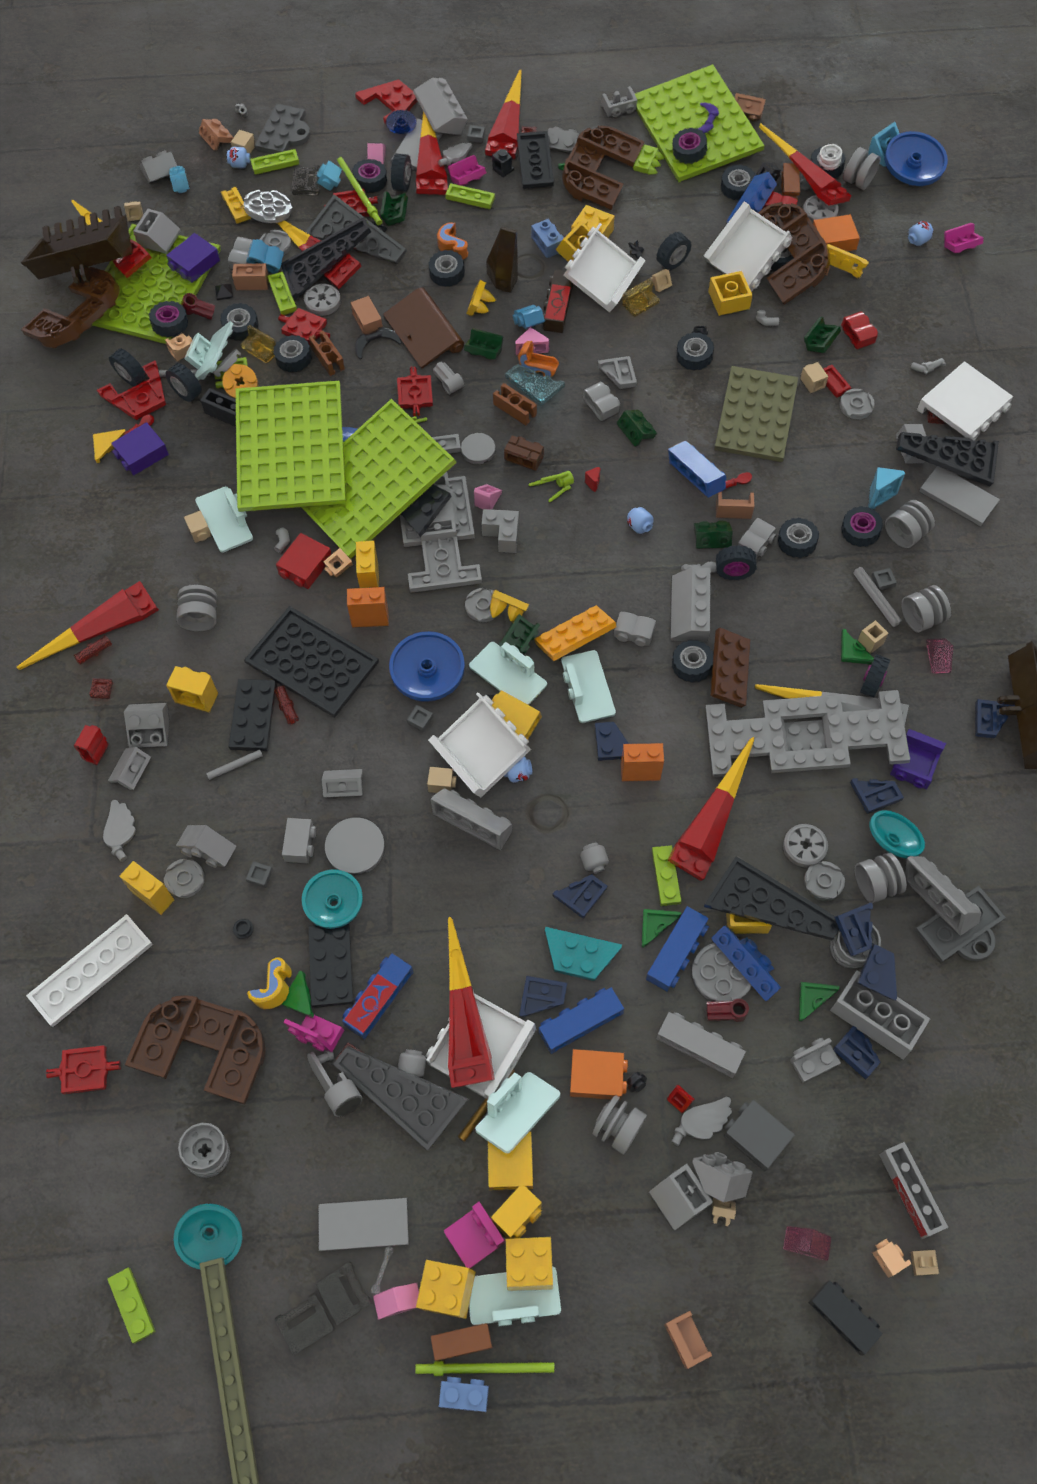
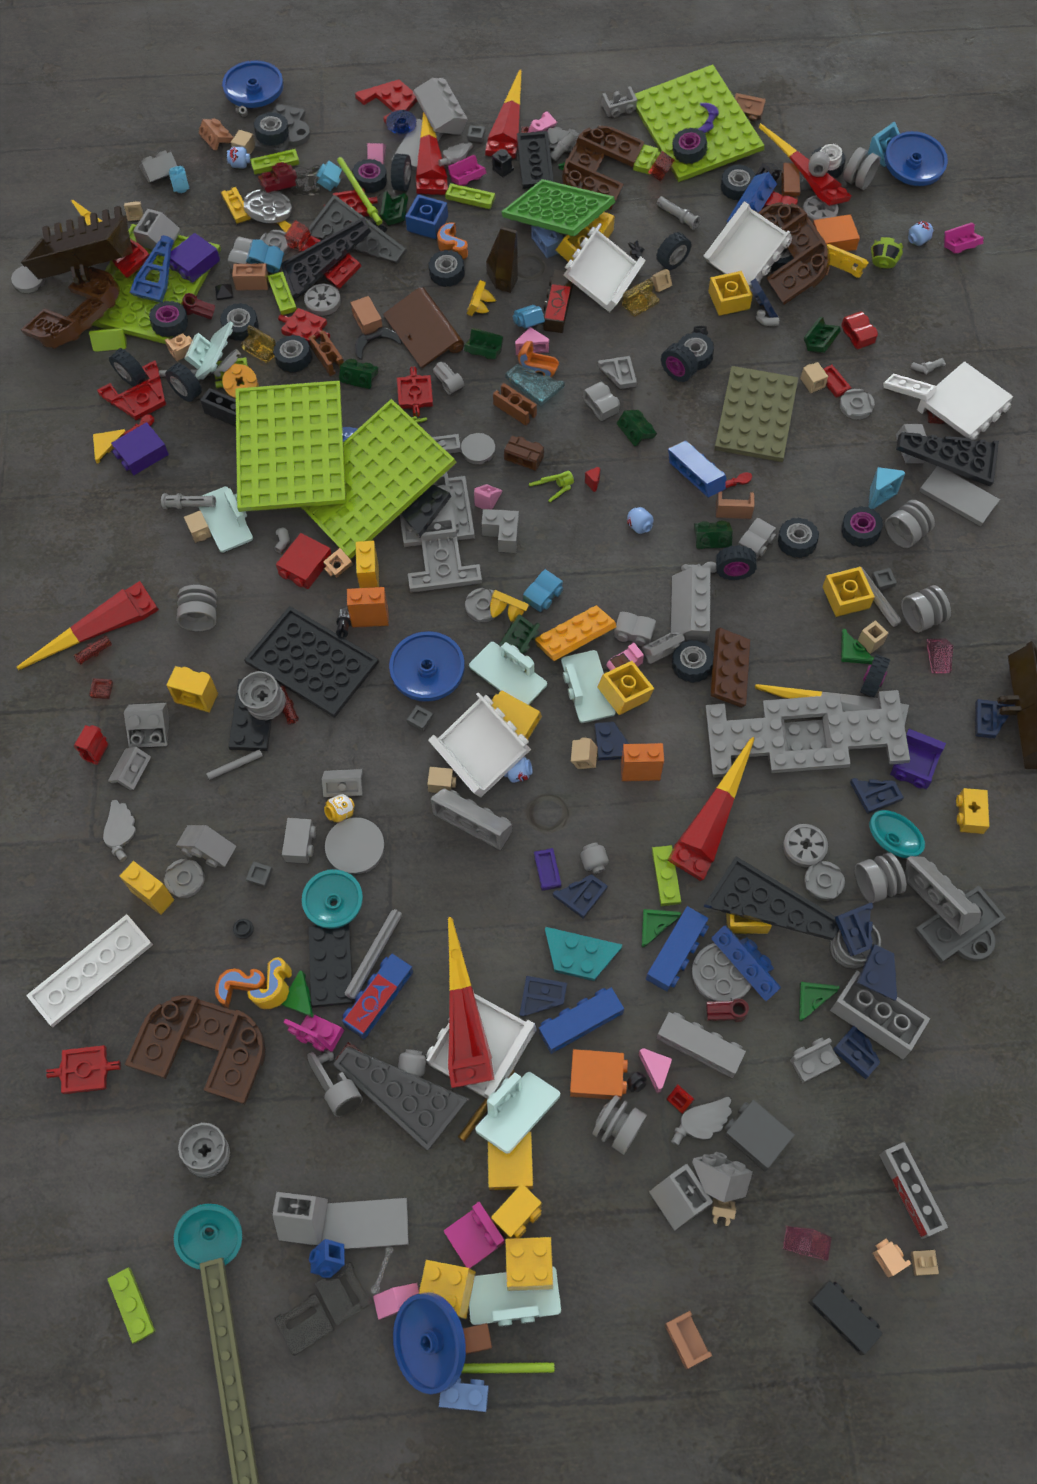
none -> light grey tile [11,266,45,293]
none -> lime slope [89,328,127,352]
none -> blue plate [130,235,174,302]
none -> light grey pin [161,493,216,509]
none -> orange animal [215,968,267,1008]
none -> blue dish [222,61,284,108]
none -> light grey wheel [238,671,286,720]
none -> black wheel [254,112,289,146]
none -> dark red plate [258,162,297,193]
none -> light grey slope [272,1192,328,1245]
none -> clear red brick [285,220,311,251]
none -> blue brick [309,1239,345,1278]
none -> head [324,794,355,823]
none -> black axle [336,607,351,638]
none -> dark green bracket [339,359,379,389]
none -> light grey axle [345,909,402,999]
none -> blue dish [393,1292,466,1394]
none -> blue brick [405,194,448,239]
none -> bright green plate [501,179,615,236]
none -> dark azure brick [523,569,563,612]
none -> bright pink leg [528,111,557,132]
none -> dark purple tile [534,848,561,891]
none -> light grey pin [550,130,578,161]
none -> tan brick [571,738,598,769]
none -> yellow brick [597,661,654,715]
none -> bright pink leg [606,643,644,671]
none -> bright pink slope [638,1048,672,1093]
none -> light grey bracket [642,631,685,664]
none -> clear red brick [648,151,674,181]
none -> light grey pin [656,196,701,230]
none -> black wheel [660,343,698,382]
none -> dark blue wing [750,278,778,318]
none -> light grey head [808,151,830,177]
none -> yellow brick [823,567,875,617]
none -> lime cone [871,237,903,269]
none -> white tile [883,374,937,401]
none -> yellow brick [956,788,989,834]

